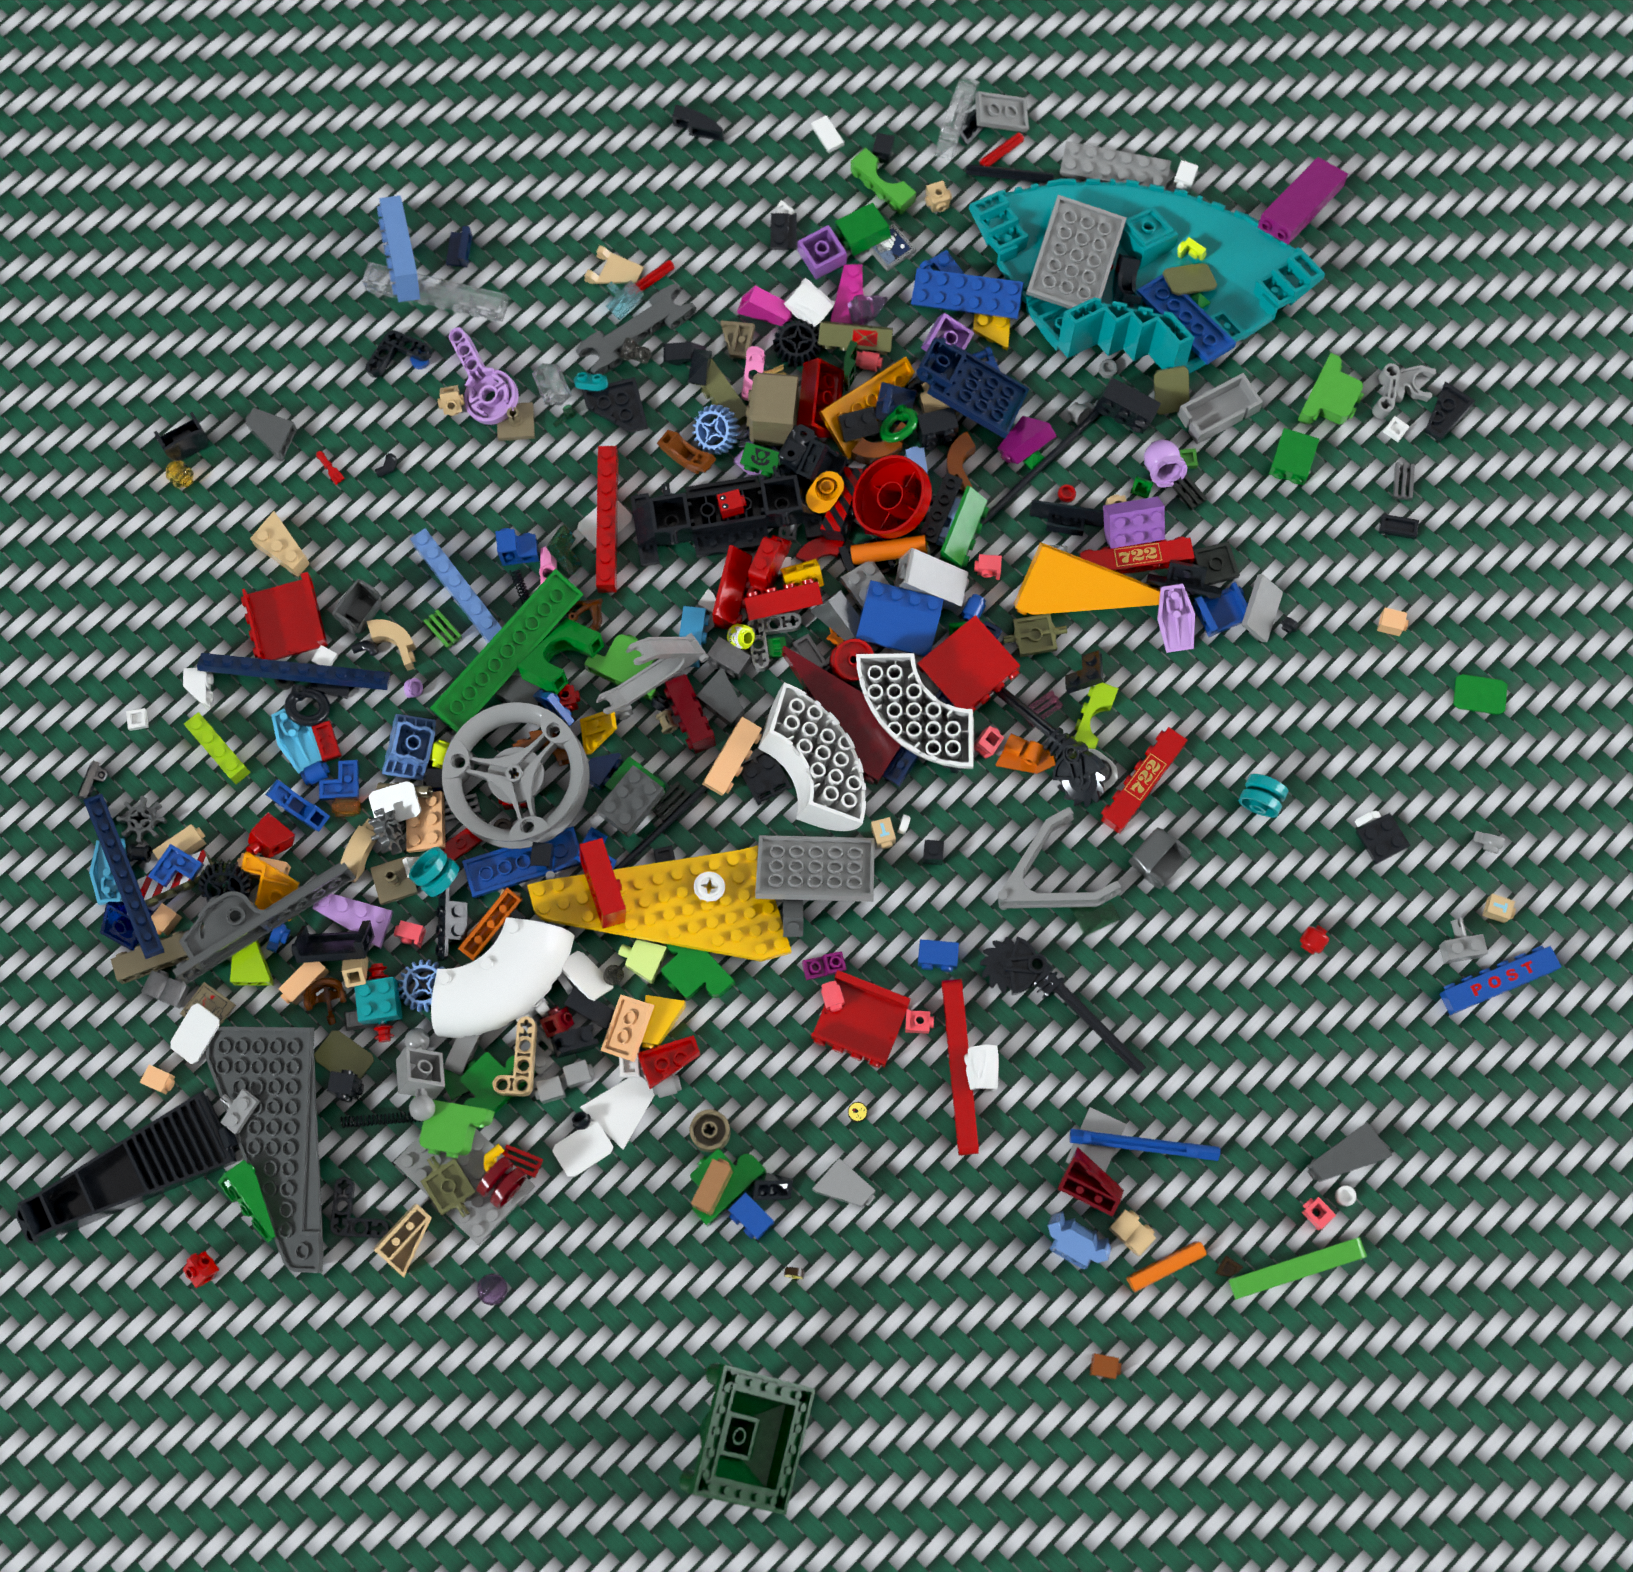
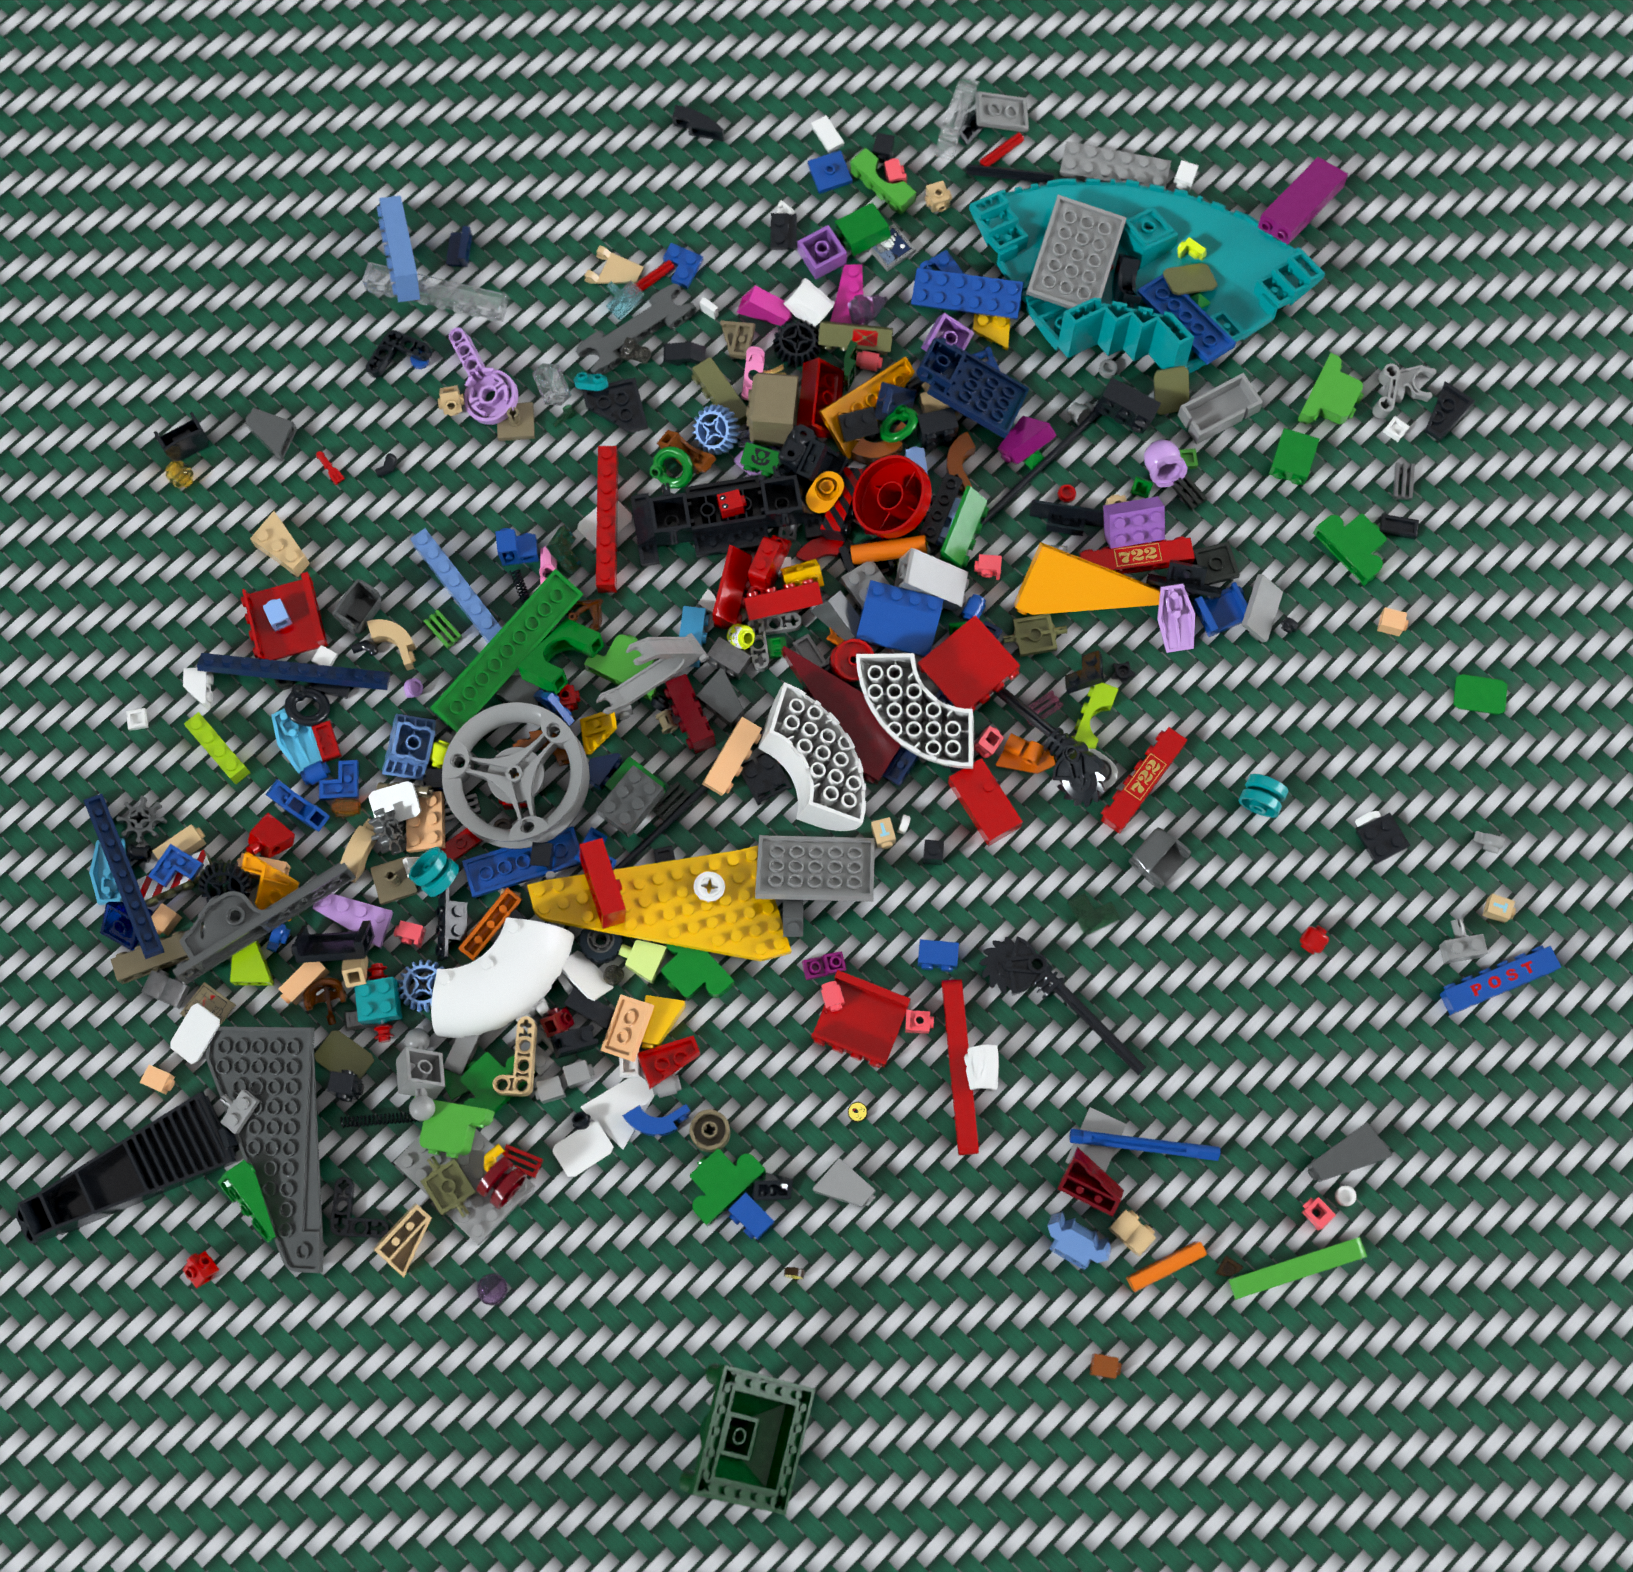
black hinge [76,760,108,800] -> none
black slope [688,349,712,386] -> none
medium nougat brick [691,1158,733,1216] -> none
light grey piece [998,807,1122,910] -> none
none -> light blue brick [263,598,293,631]
none -> black wheel [579,929,623,964]
none -> blue arch [622,1104,691,1137]
none -> green piece [650,446,694,489]
none -> blue plate [663,243,703,289]
none -> white tile [700,297,719,320]
none -> blue plate [807,150,852,194]
none -> coral brick [884,158,907,183]
none -> red brick [948,758,1023,847]
none -> black plate [1111,661,1136,685]
none -> green brick [1313,514,1387,586]

